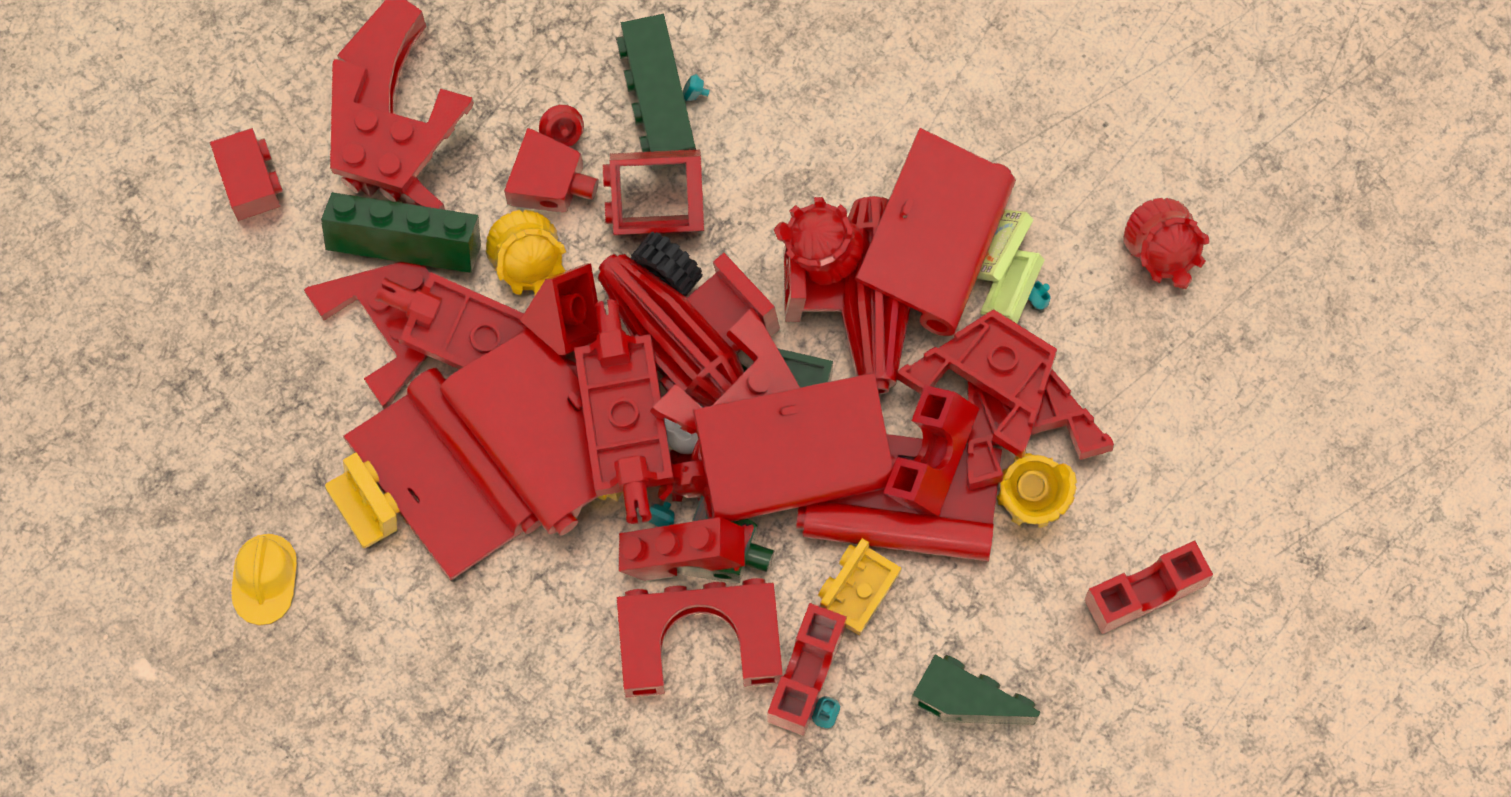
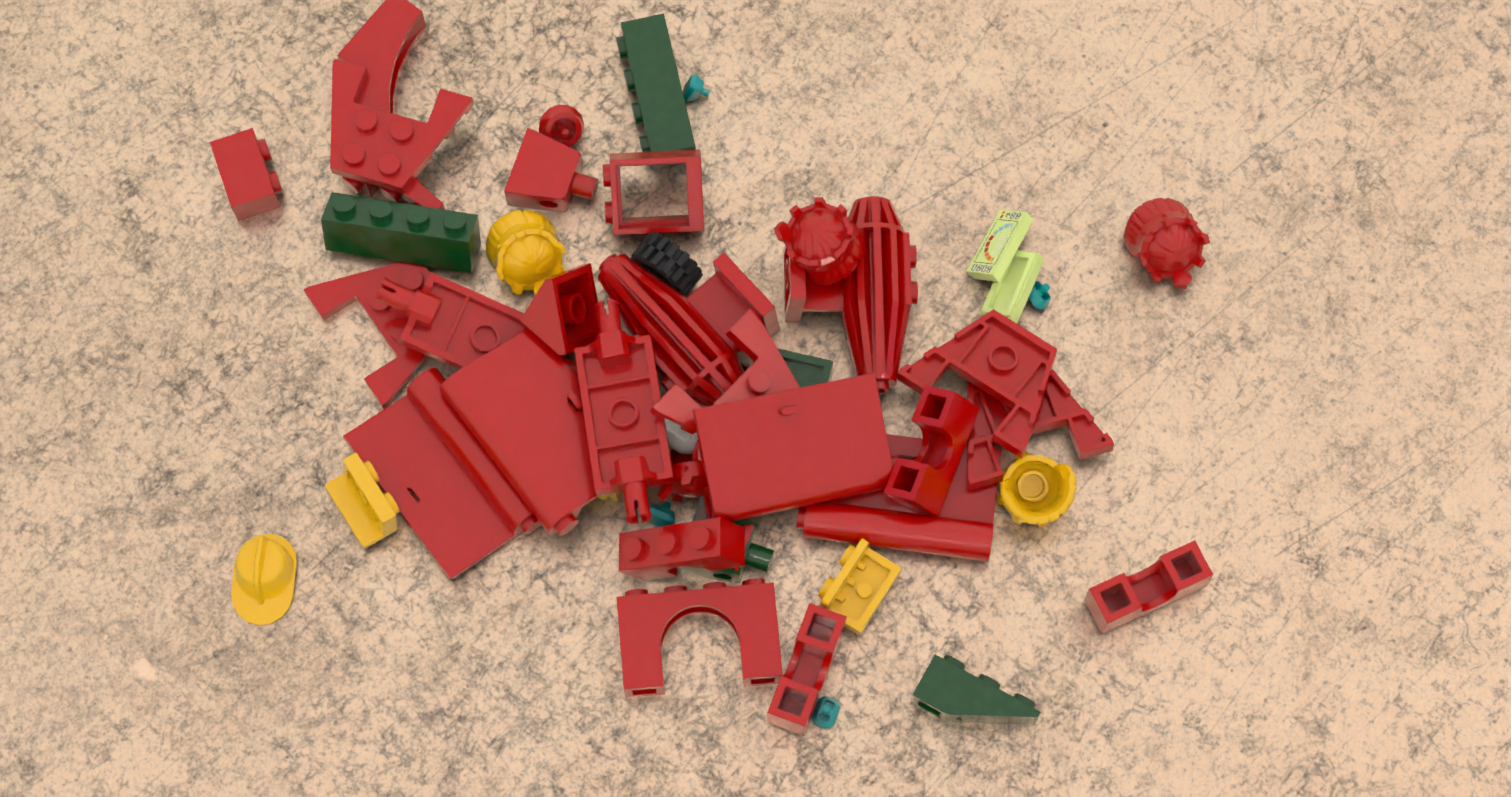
door [855,128,1016,336] -> none

